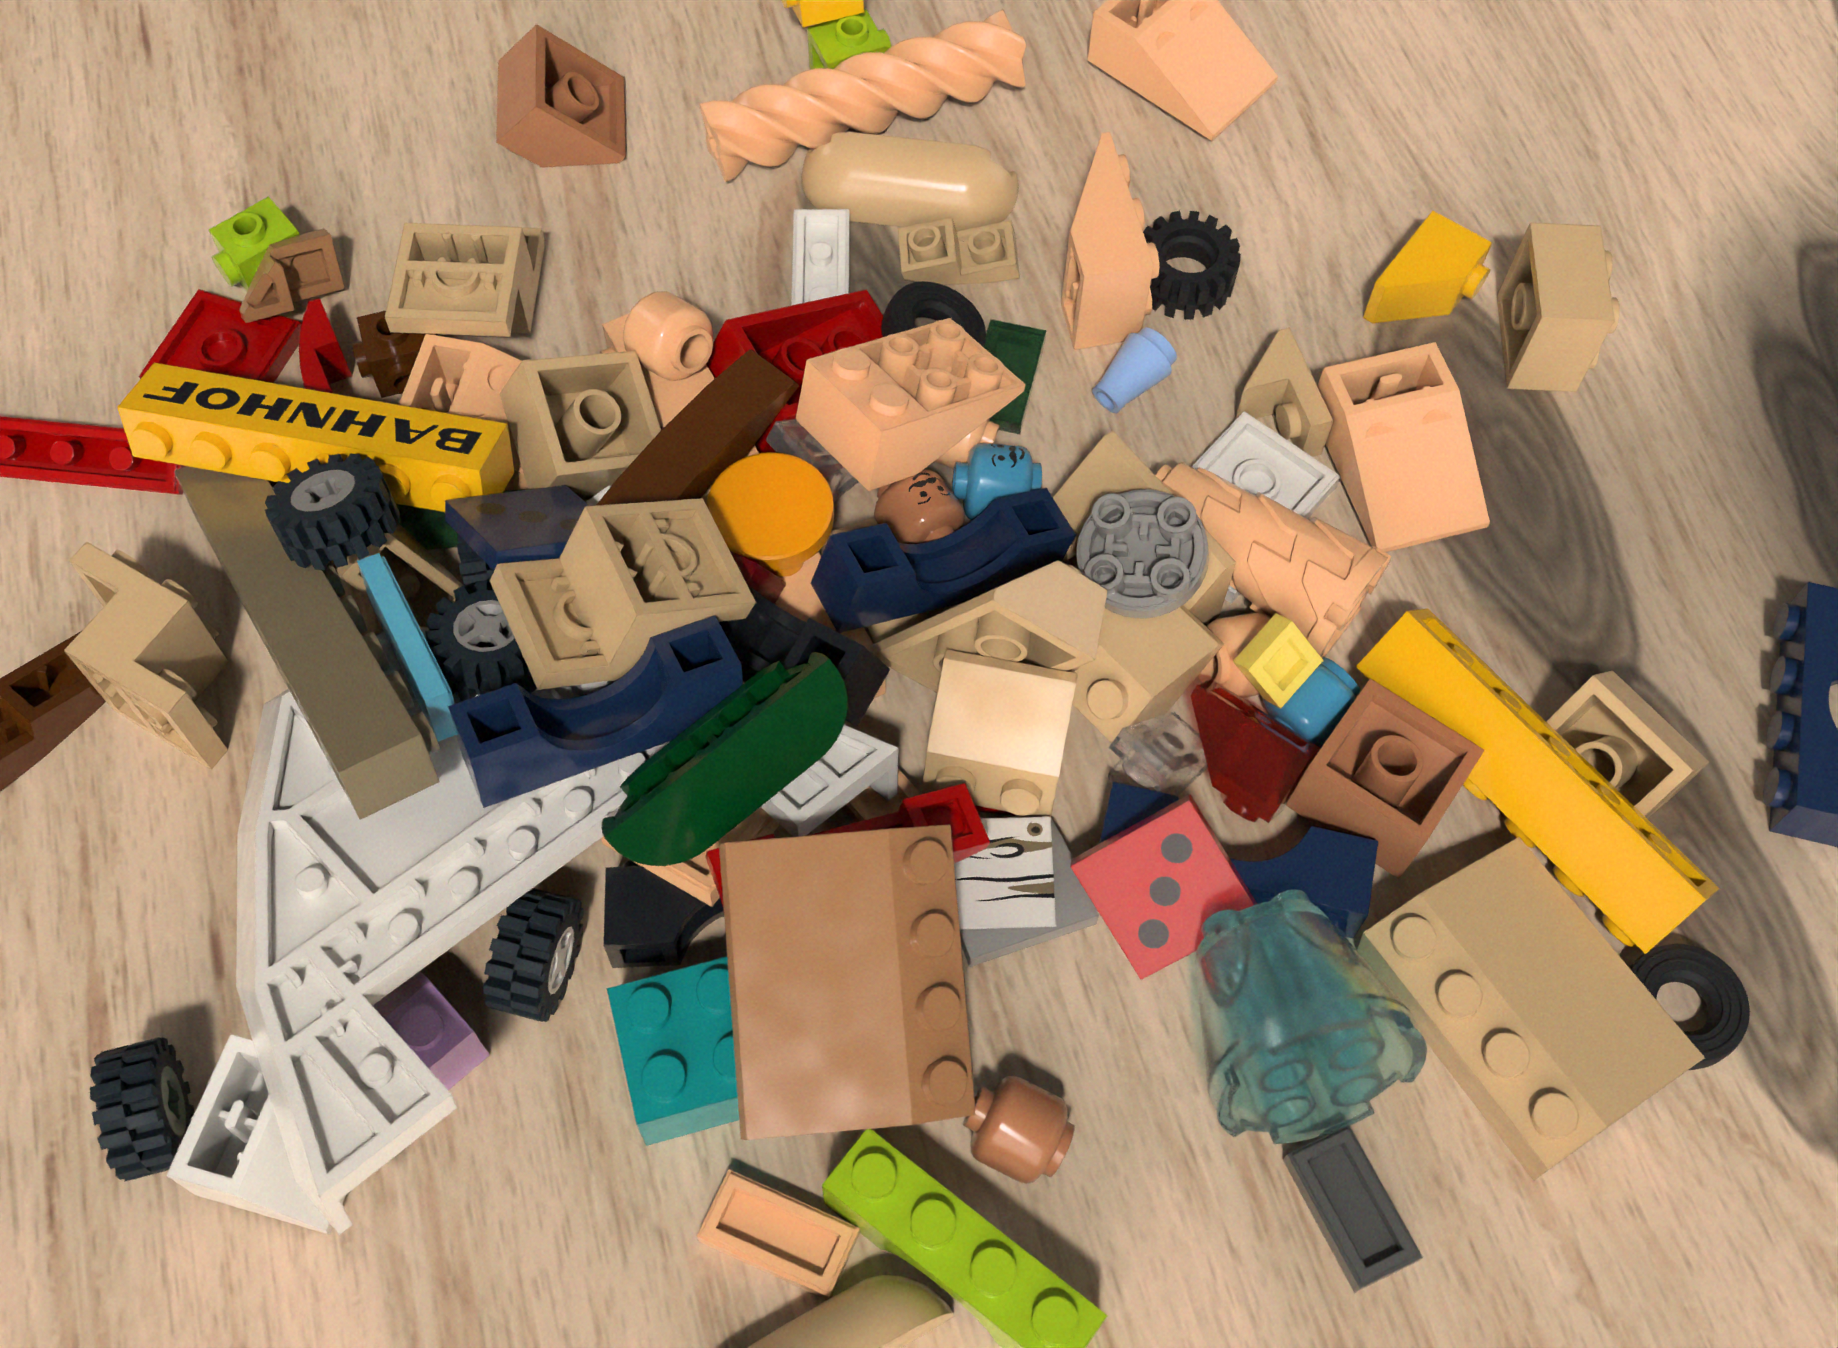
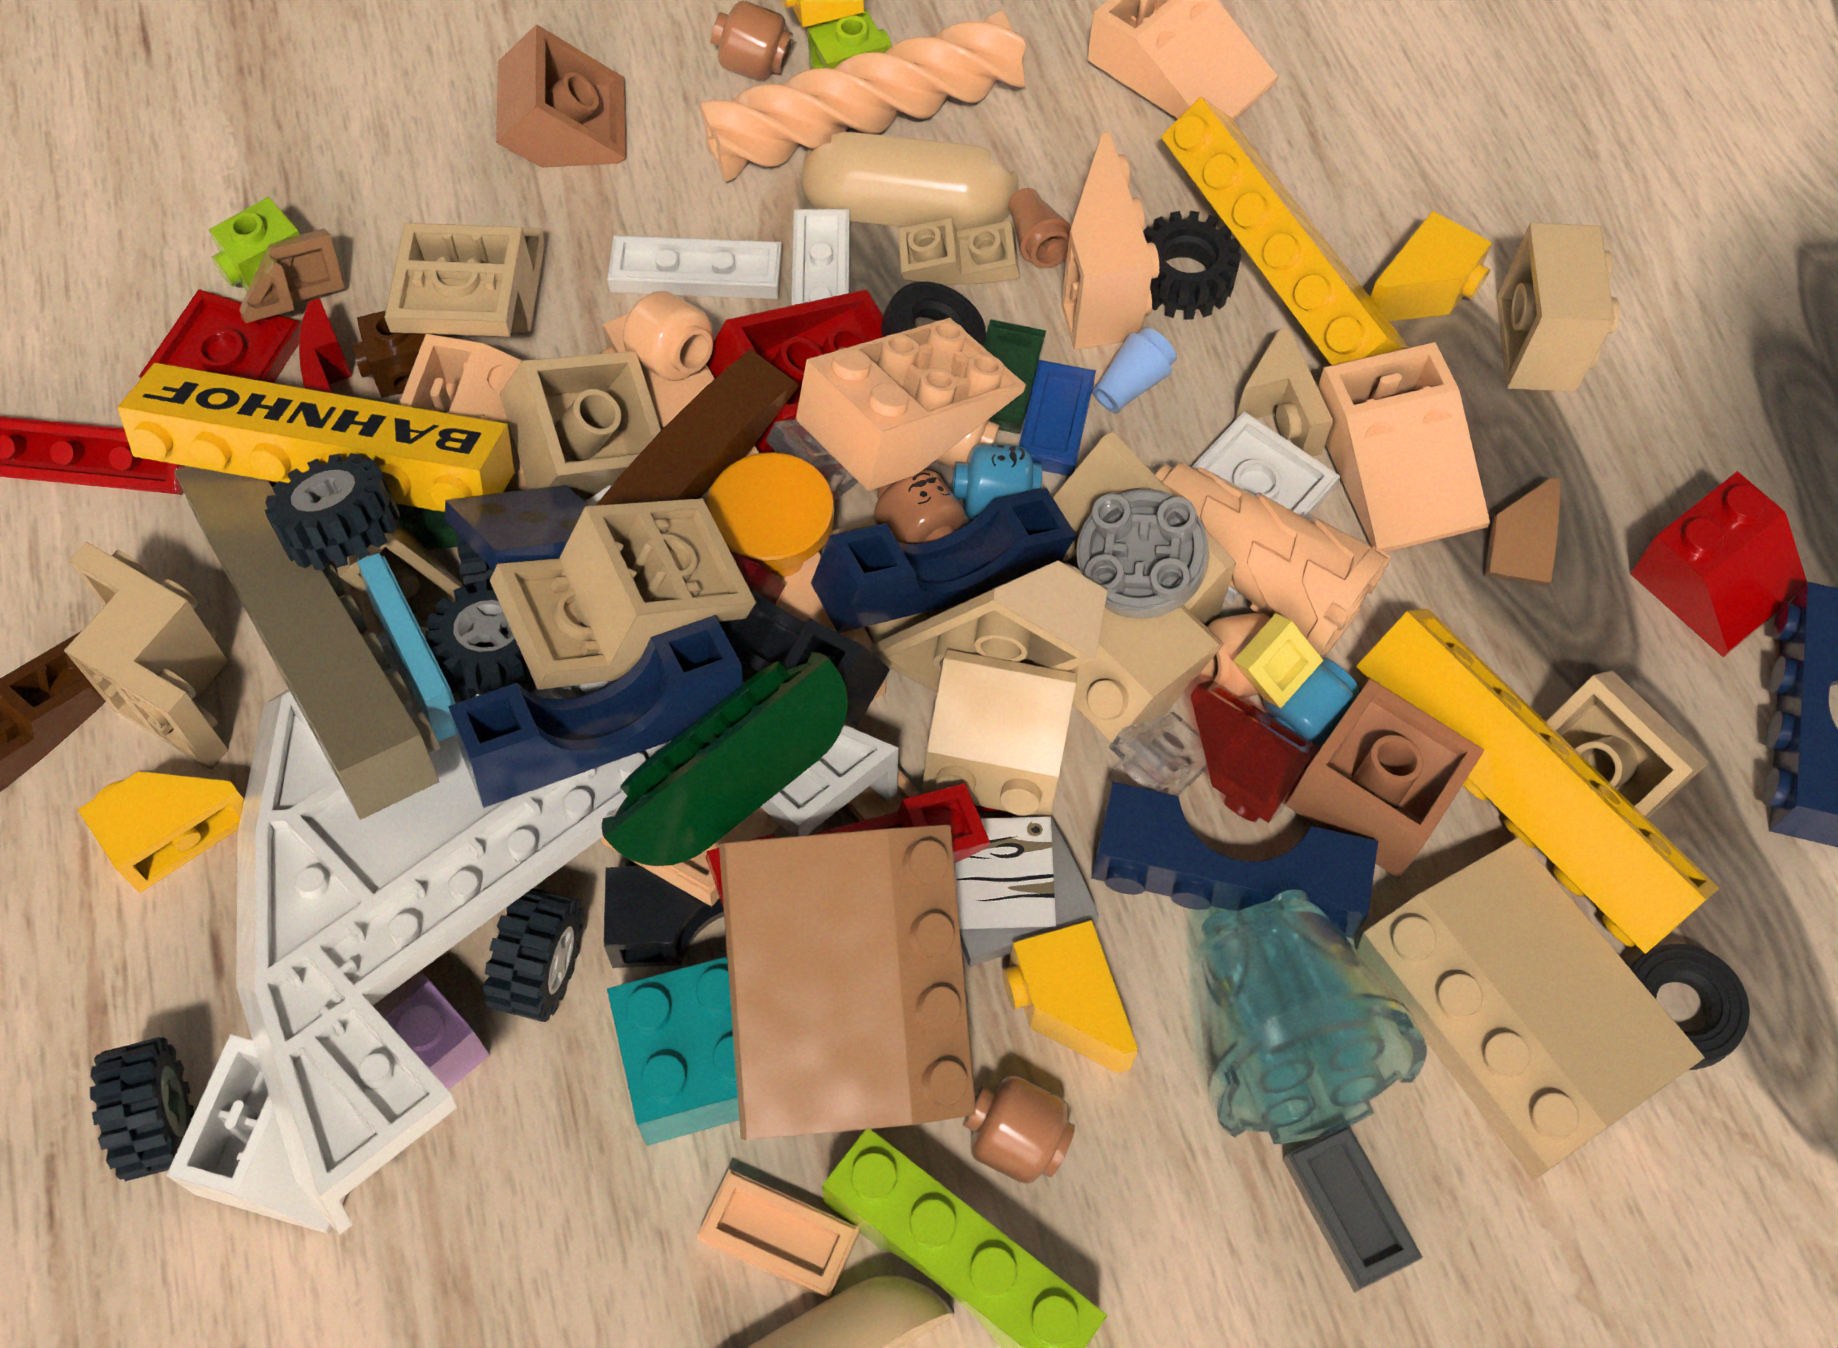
tile [1070,794,1261,980] -> none
none -> yellow slope [77,771,244,893]
none -> white tile [607,235,782,299]
none -> nougat head [710,0,793,82]
none -> yellow slope [1002,920,1138,1073]
none -> nougat cone [1008,188,1071,268]
none -> blue tile [1019,360,1096,476]
none -> yellow brick [1160,96,1409,366]
none -> medium nougat slope [1484,477,1561,587]
none -> red slope [1630,471,1807,658]

